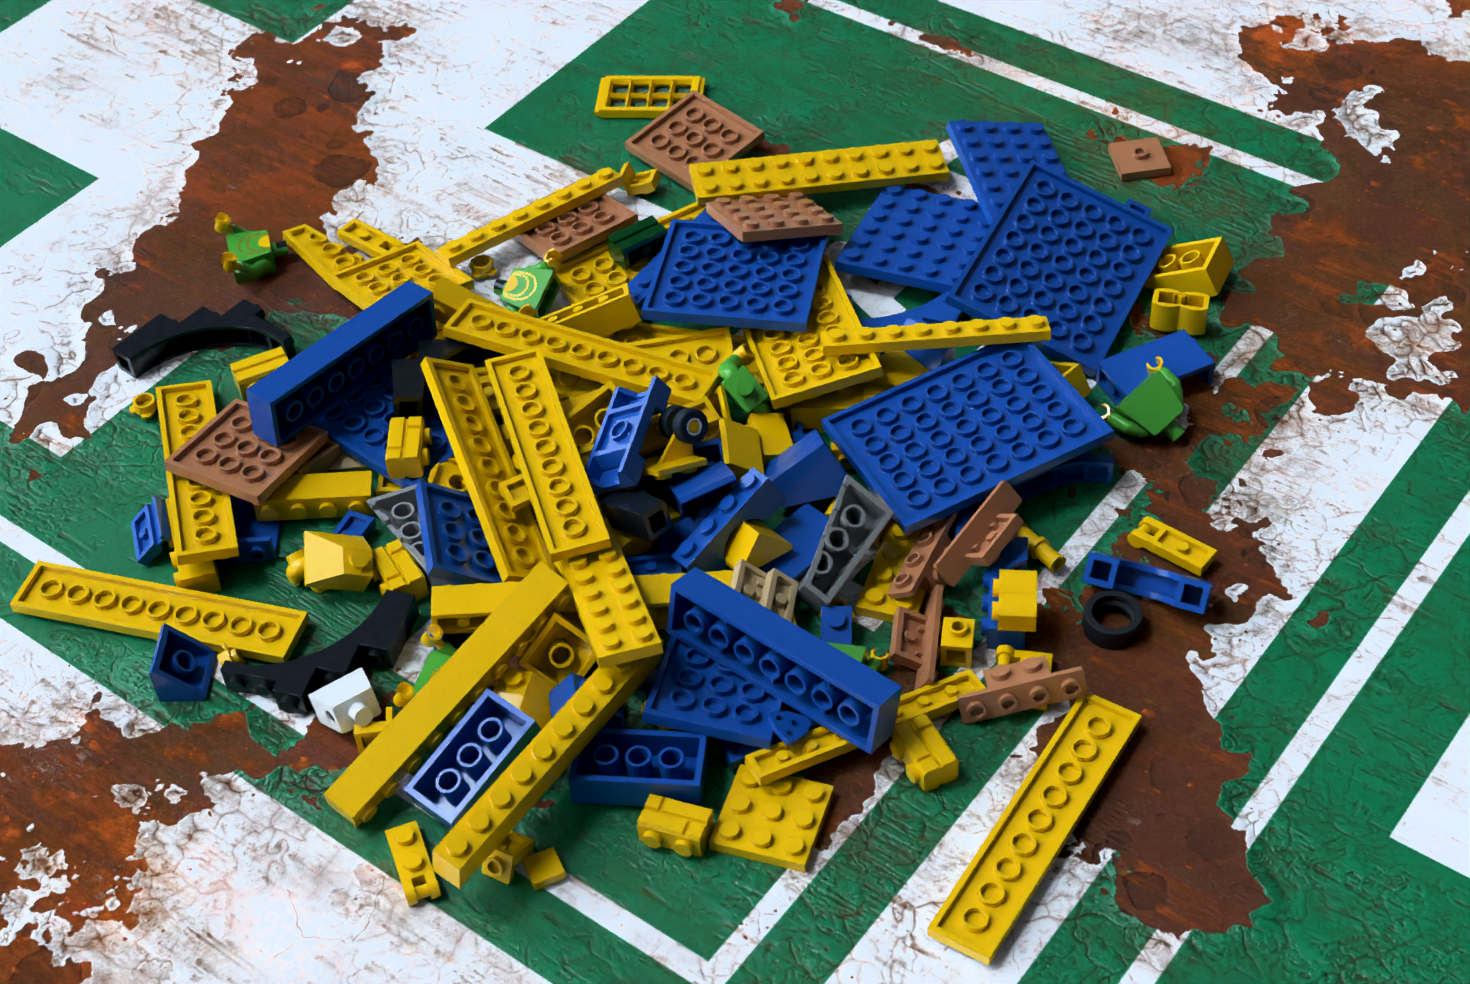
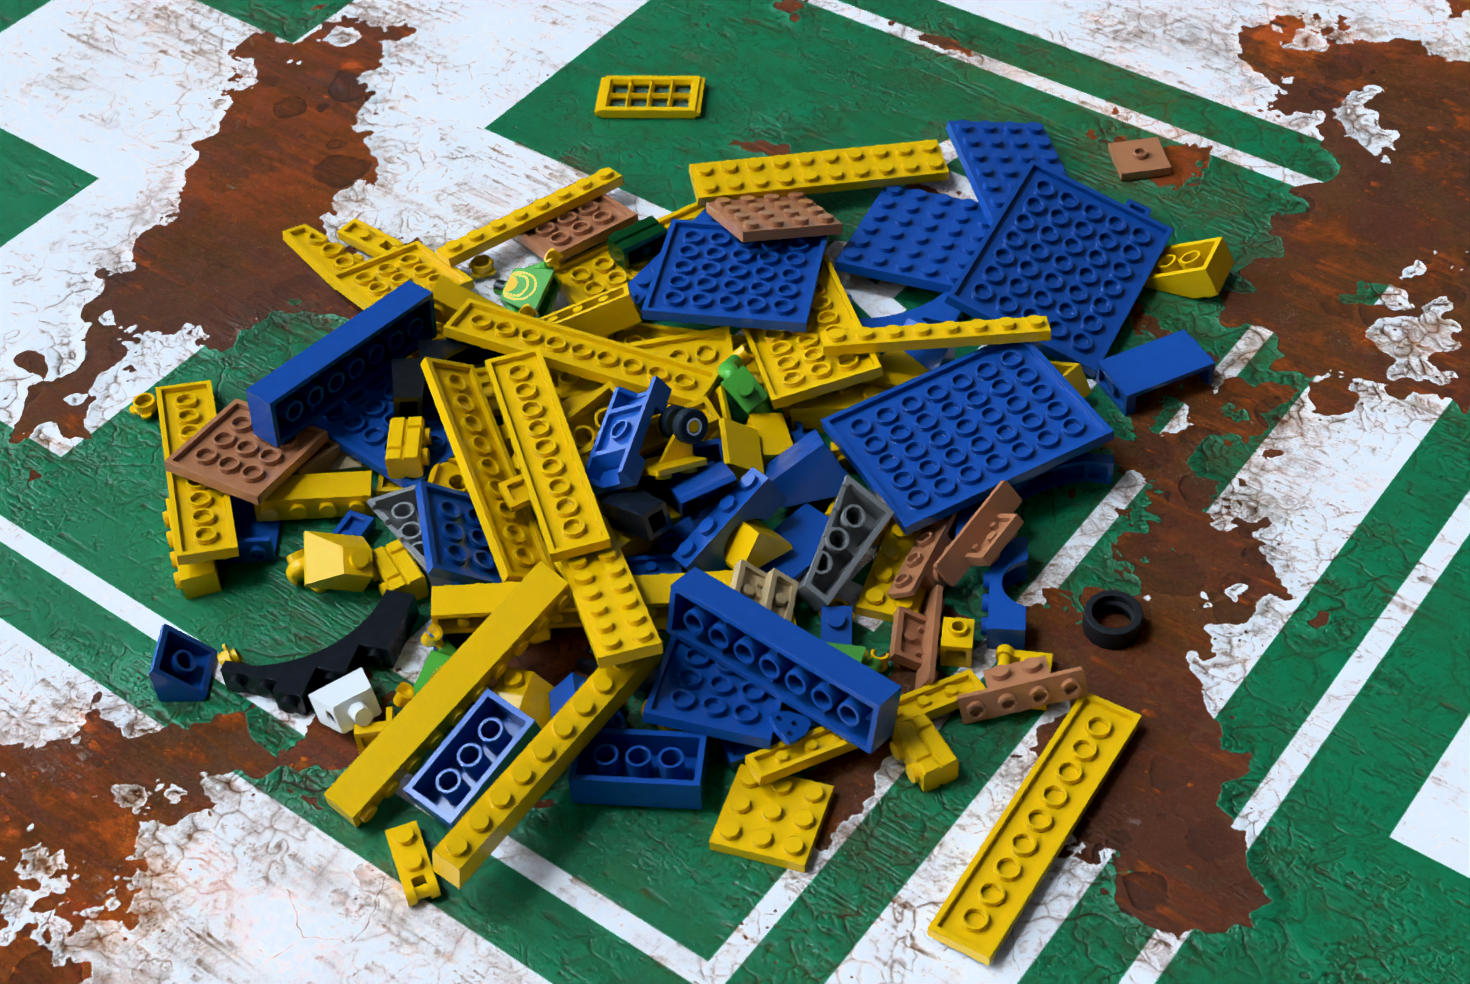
yellow plate [10,560,310,663] -> none
black arch [112,299,296,379] -> none
blue plate [131,495,171,566] -> none
bright green torso [214,212,289,284] -> none
yellow brick [230,346,289,401] -> none
yellow bracket [481,831,535,884] -> none
yellow slope [517,612,596,687] -> none
yellow tile [522,847,567,891] -> none
yellow bracket [619,162,661,197] -> none
nougat plate [624,90,765,193] -> none
yellow brick [637,794,715,857] -> none
yellow brick [991,569,1037,632] -> none
yellow pin [1016,524,1066,573] -> none
blue arch [1082,551,1215,614] -> none
bright green torso [1101,356,1185,442] -> none
yellow plate [1127,516,1217,576] -> none
yellow brick [1149,288,1210,335] -> none

